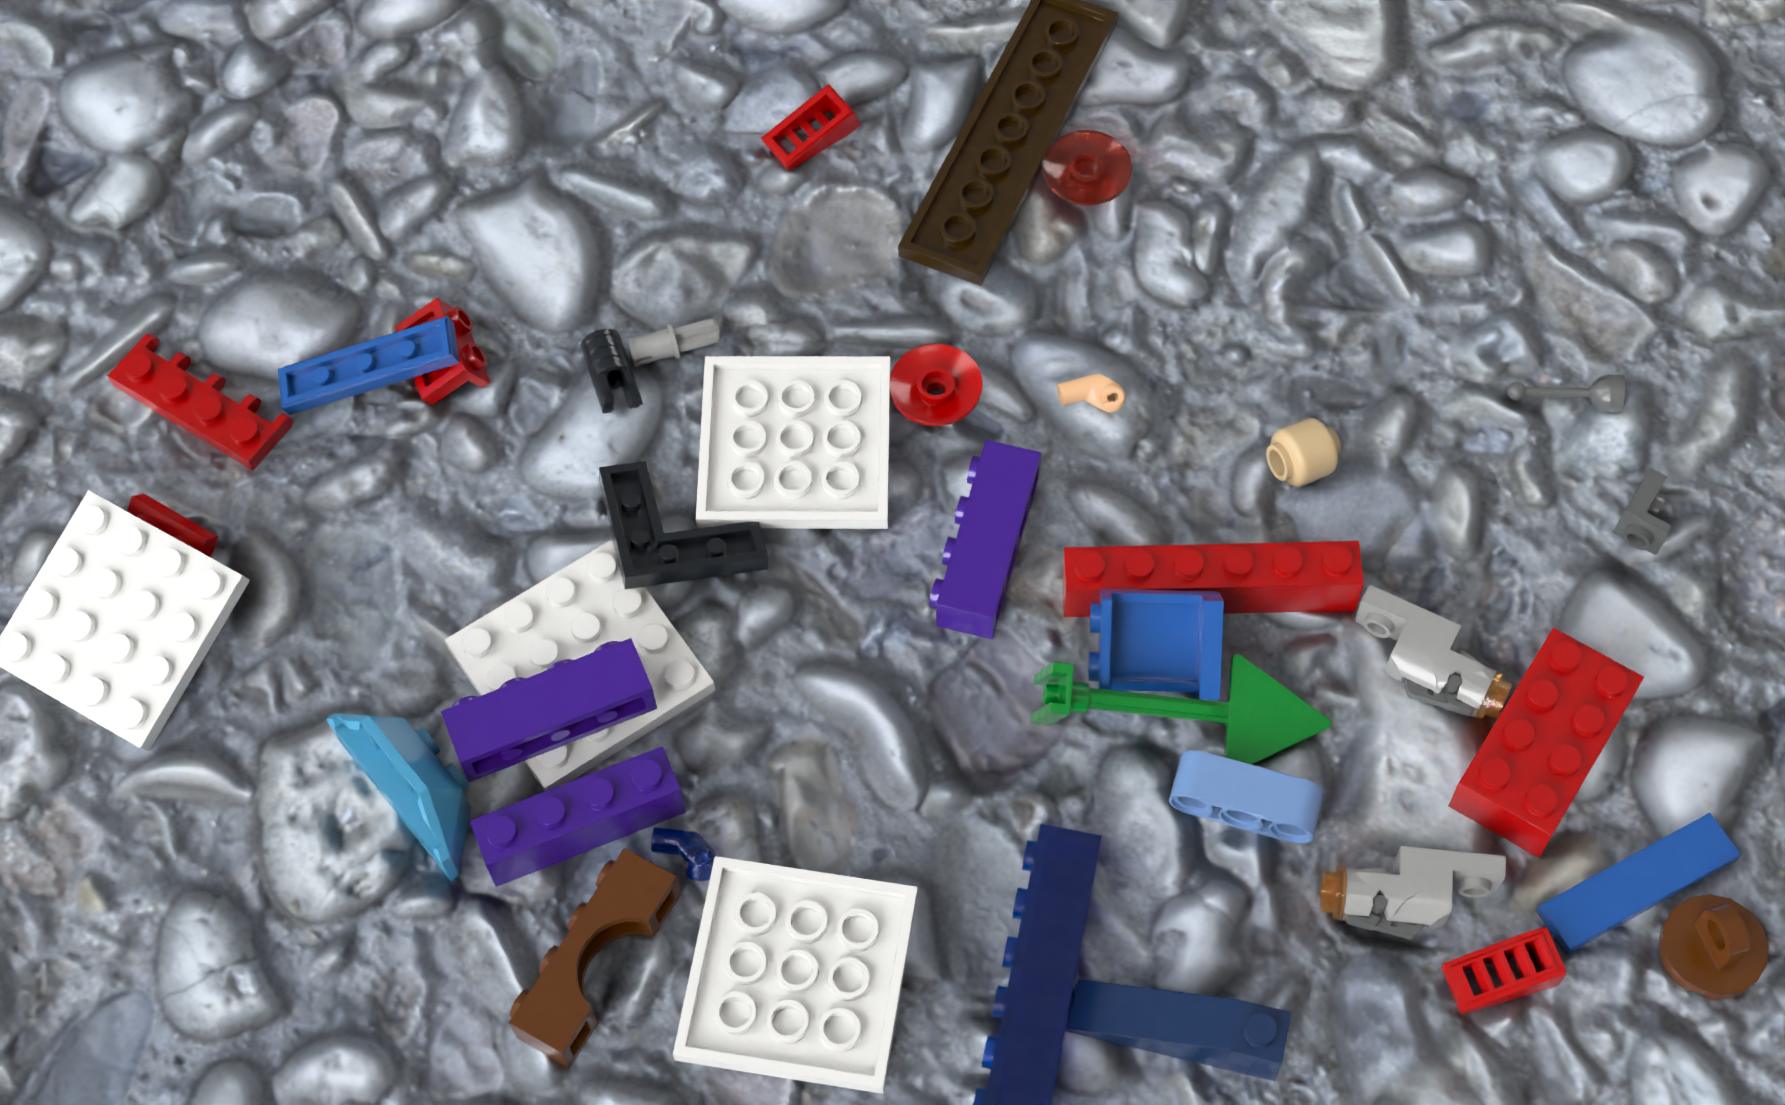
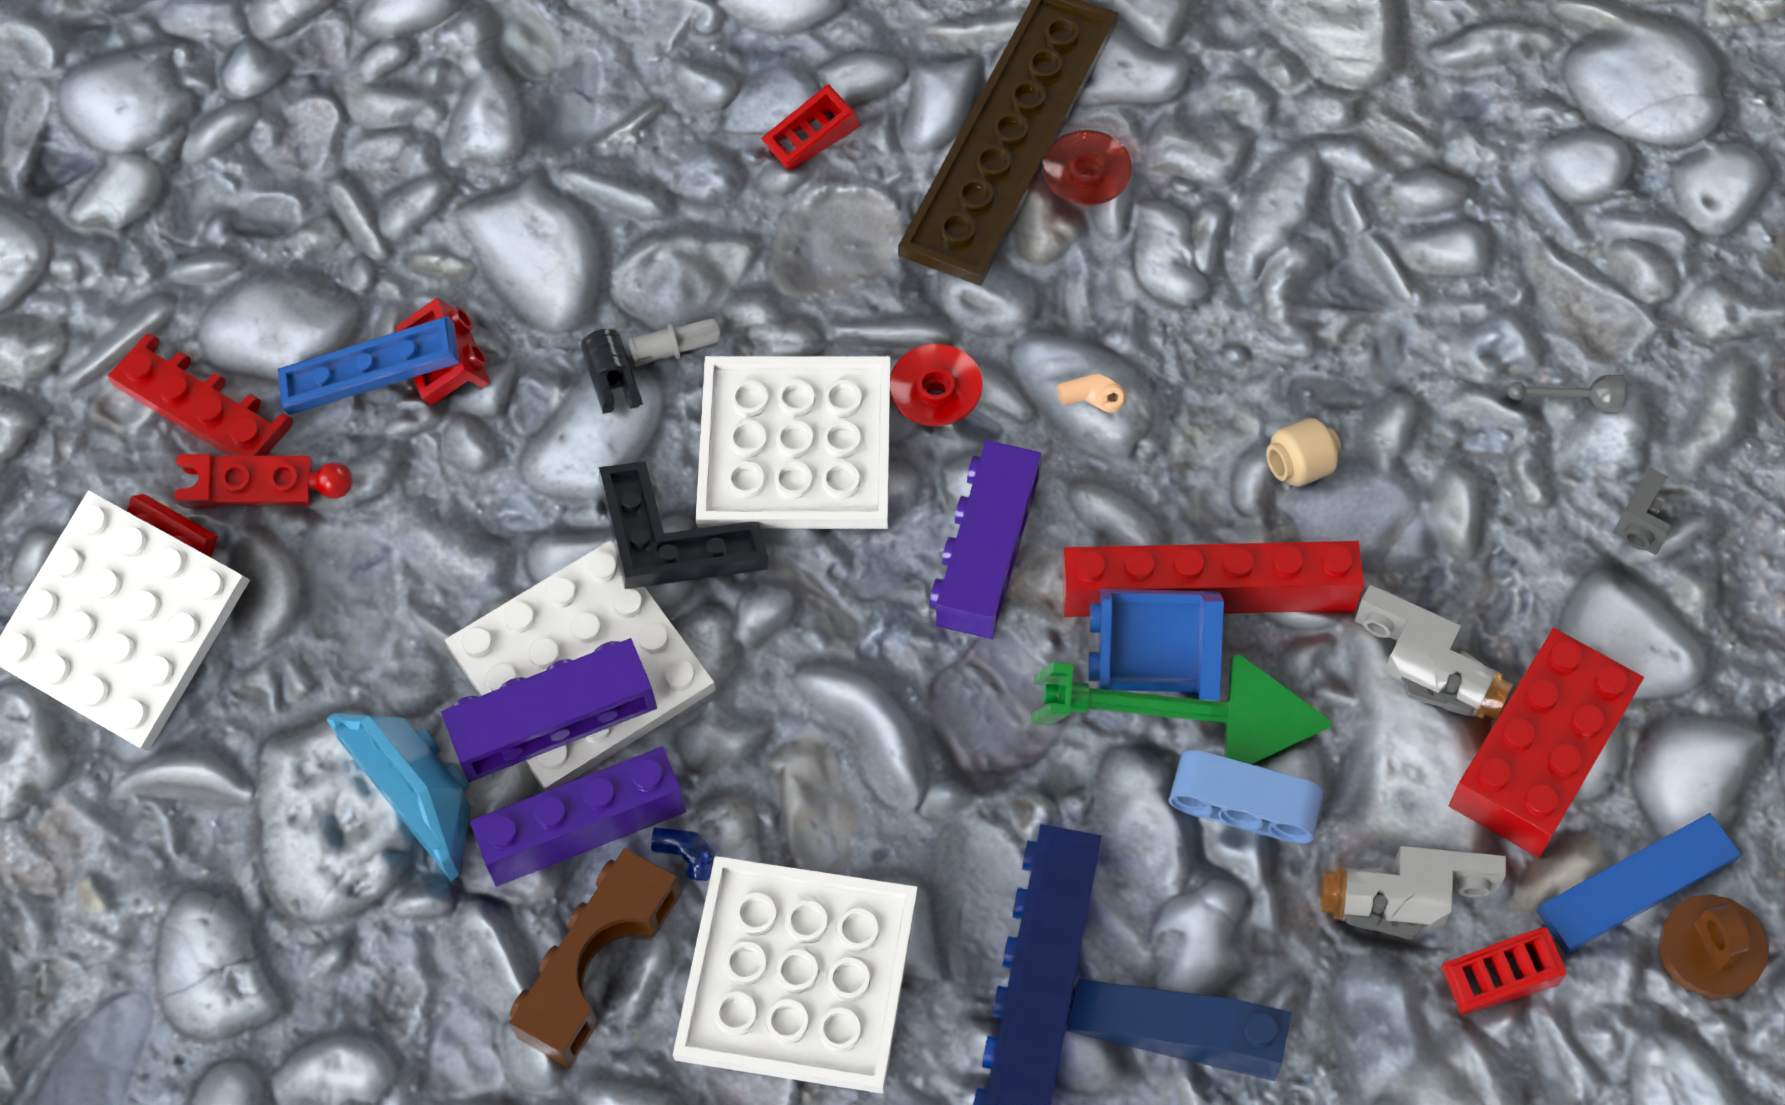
none -> red plate [174,454,353,509]

